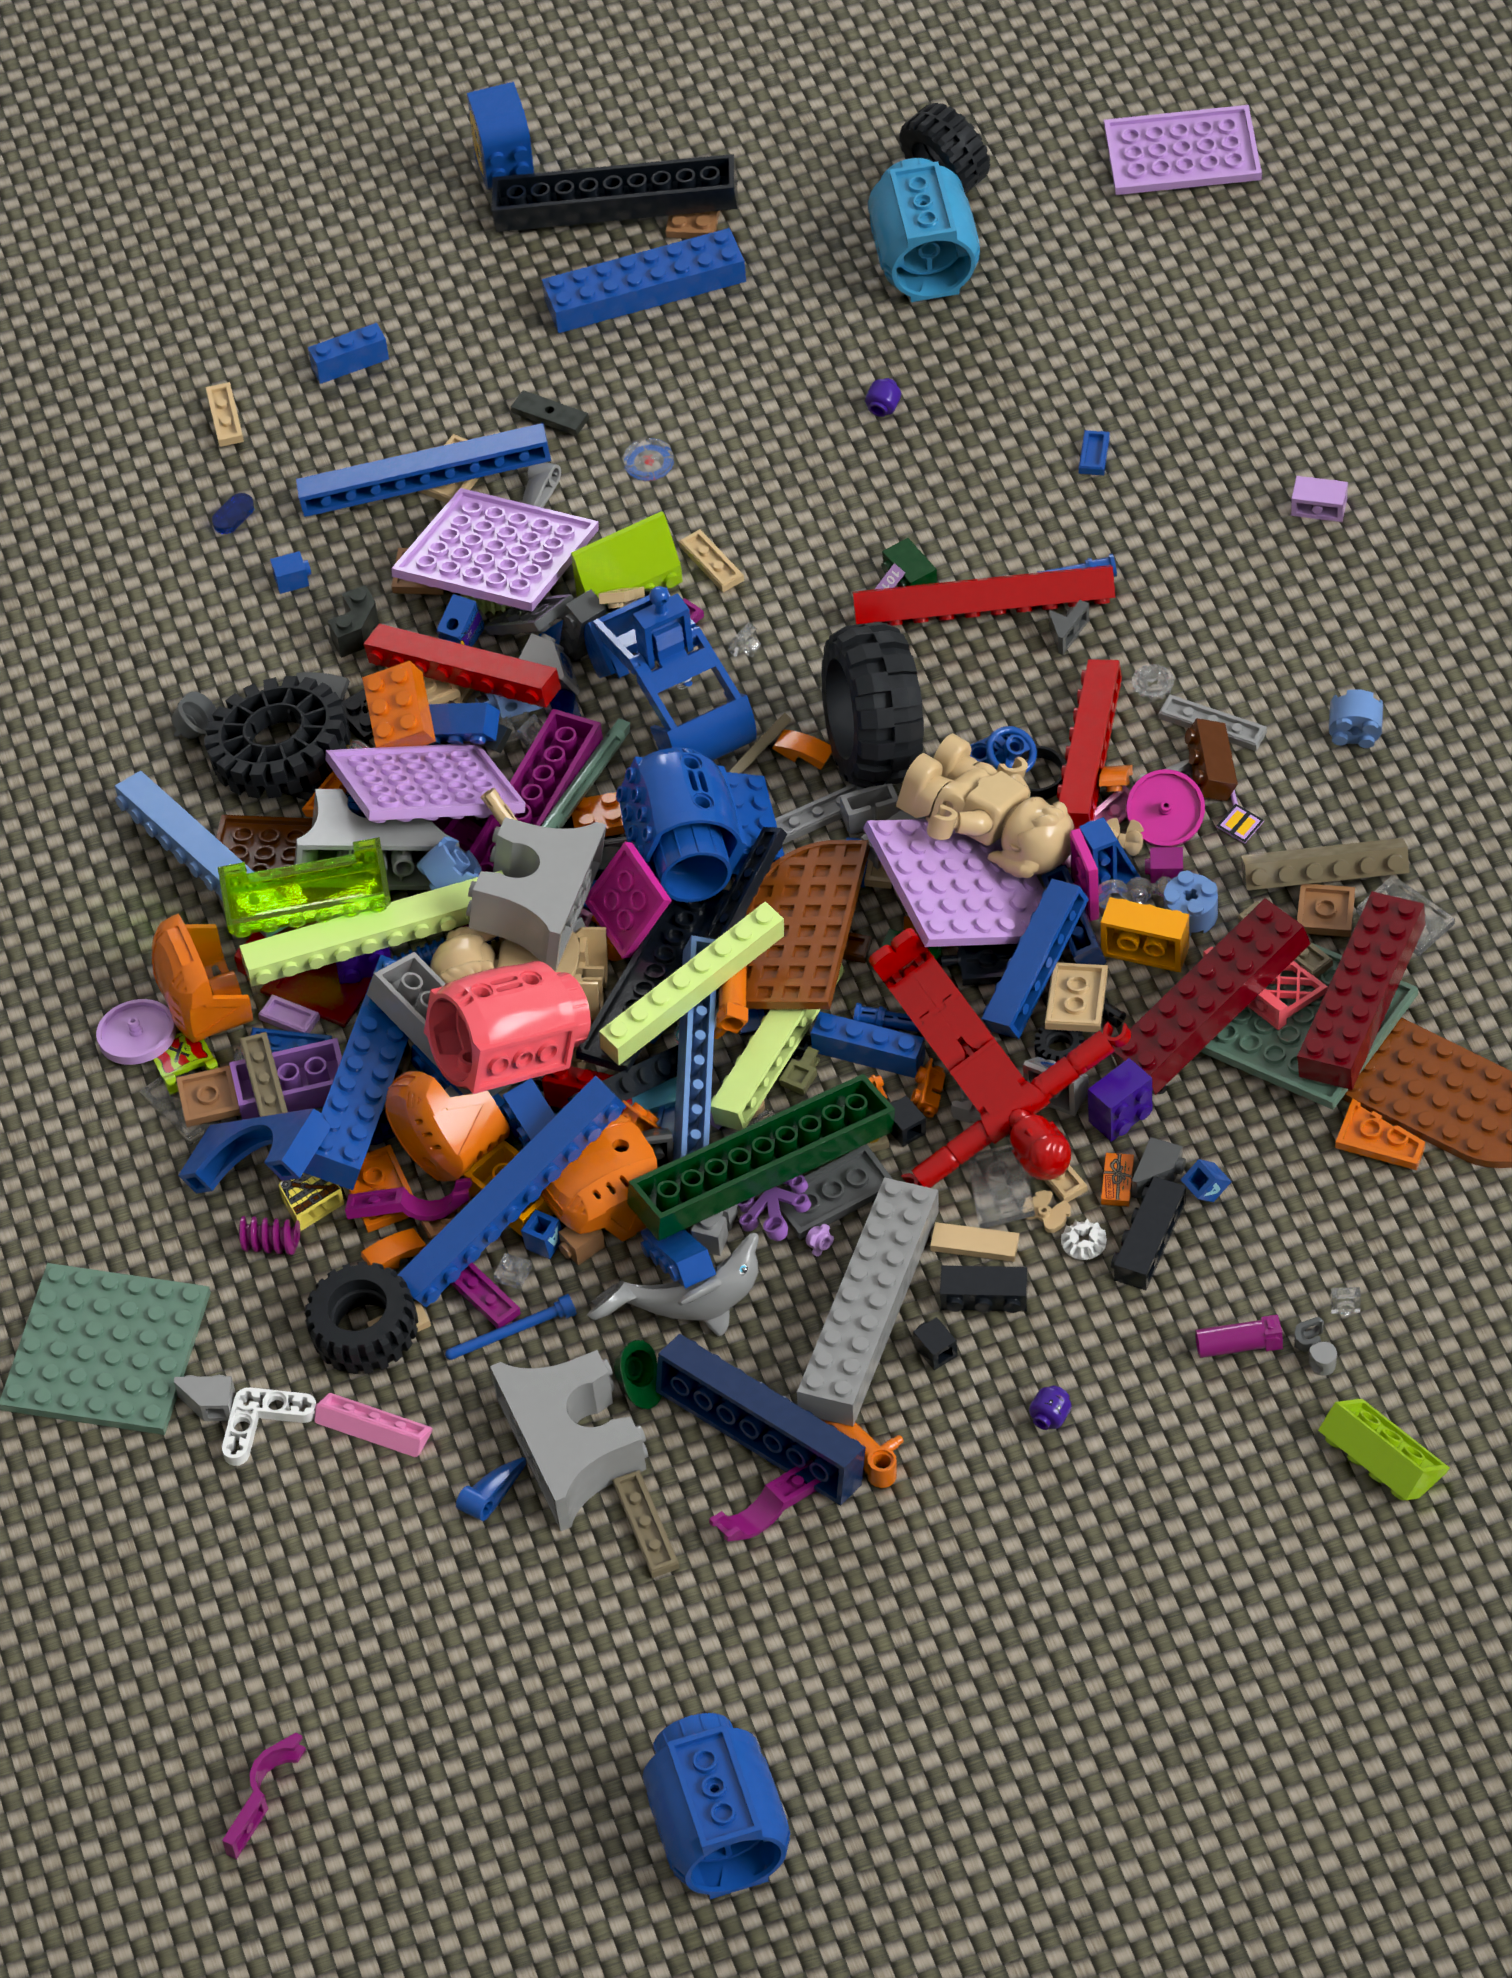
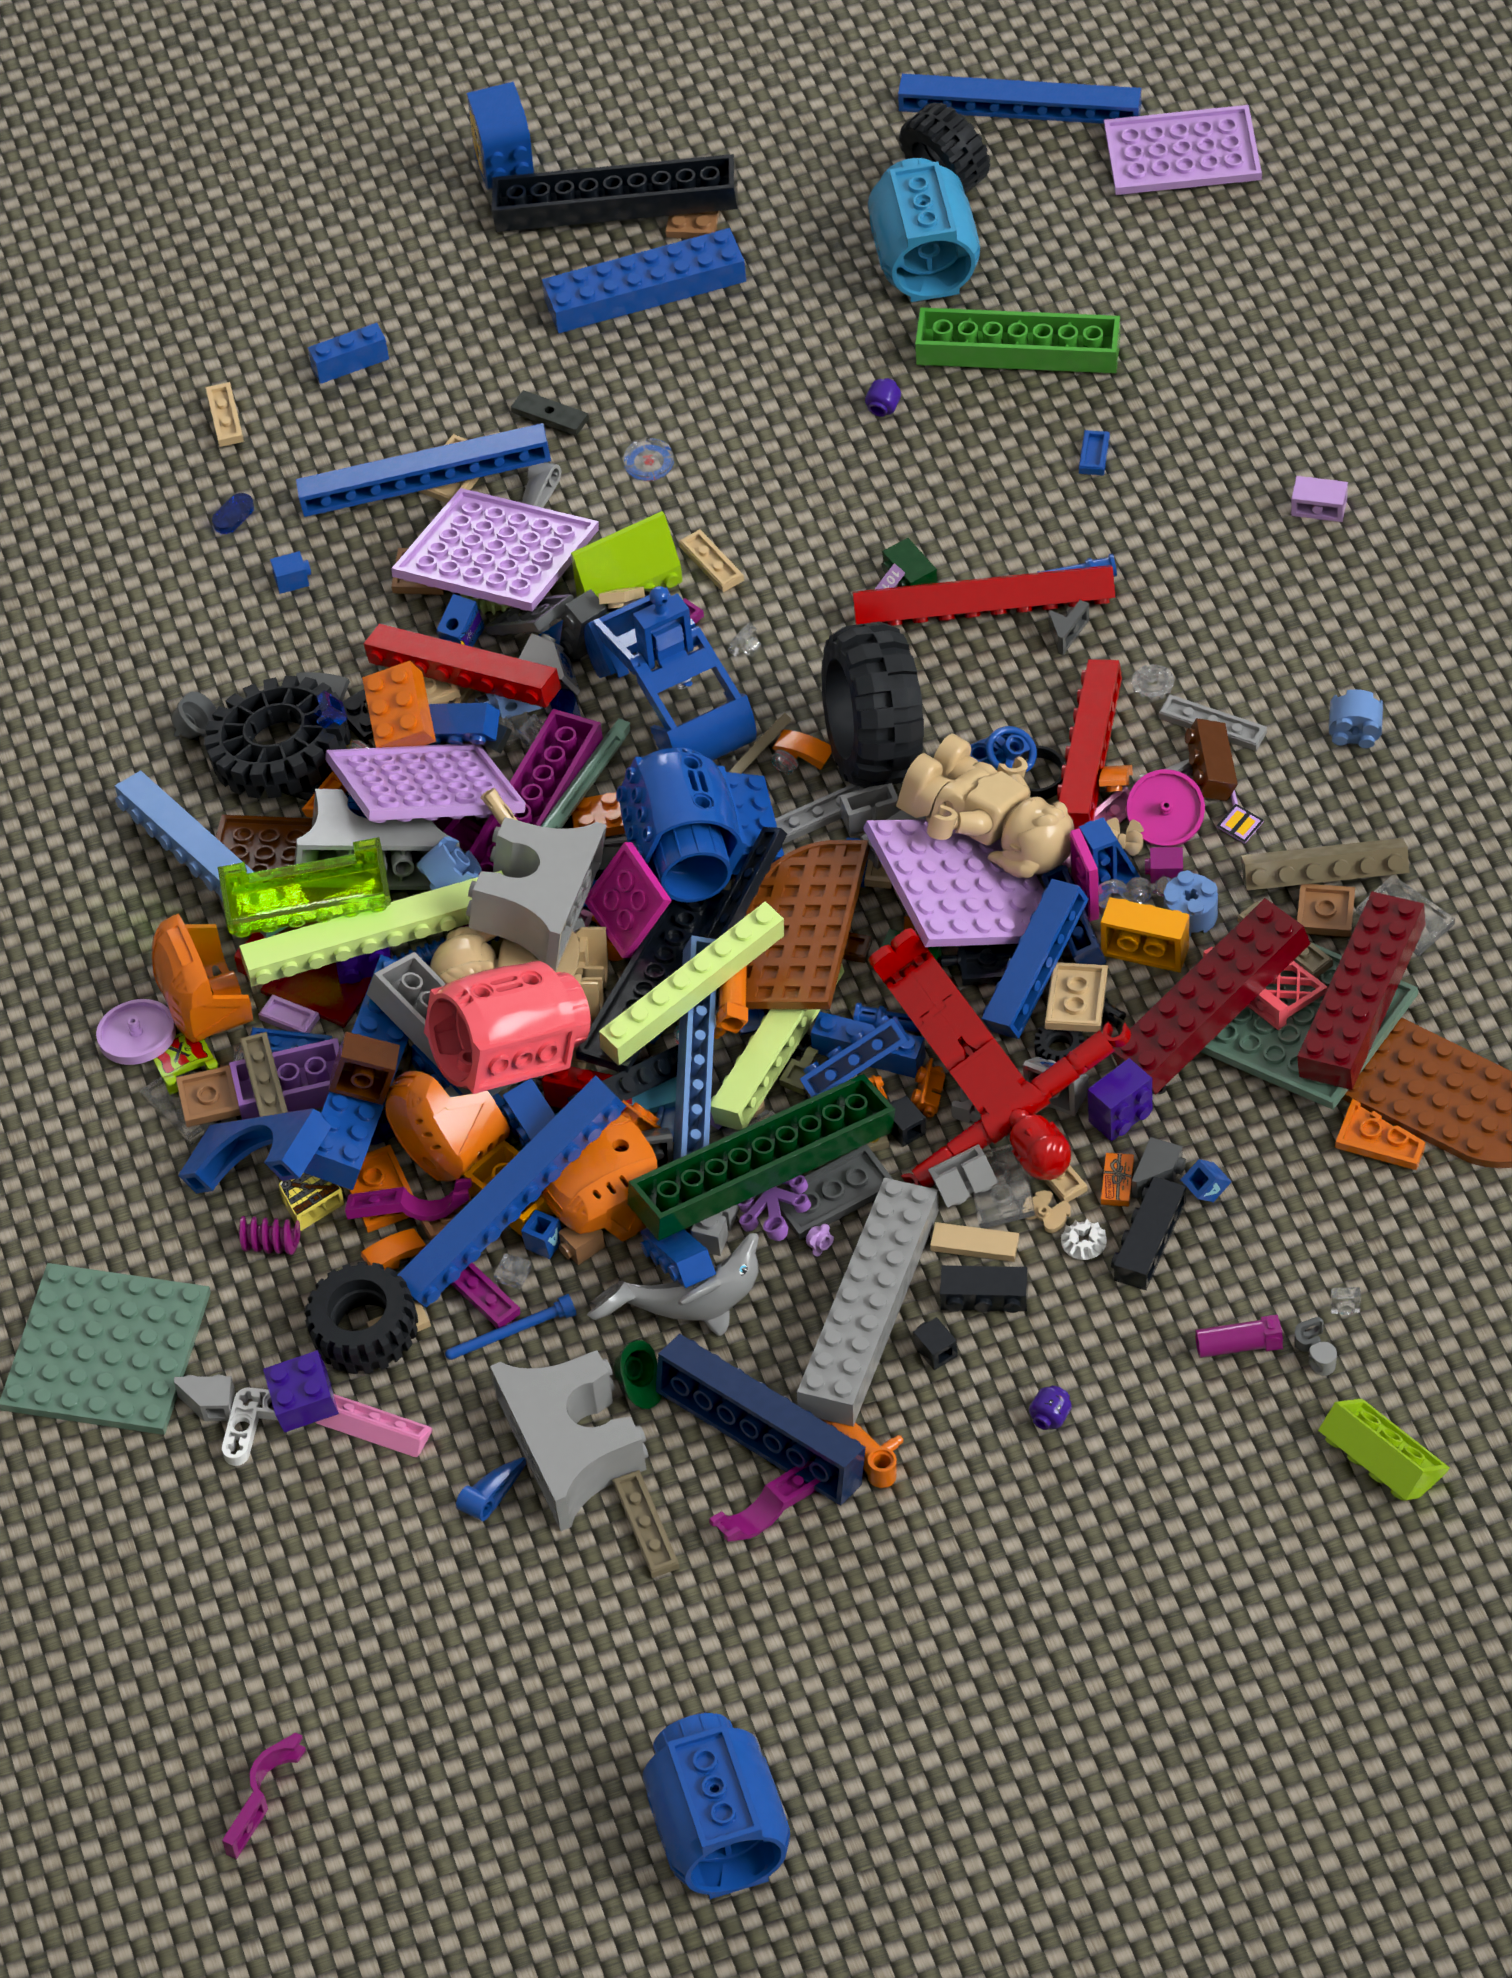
pearl dark grey brick [328,585,379,658] -> none
none -> dark purple brick [263,1350,339,1433]
none -> clear blue tile [314,690,347,728]
none -> reddish brown brick [329,1031,400,1105]
none -> clear tile [771,750,798,774]
none -> blue brick [800,1015,910,1097]
none -> blue brick [898,74,1142,124]
none -> bright green brick [915,307,1120,373]
none -> light grey piece [928,1144,998,1208]

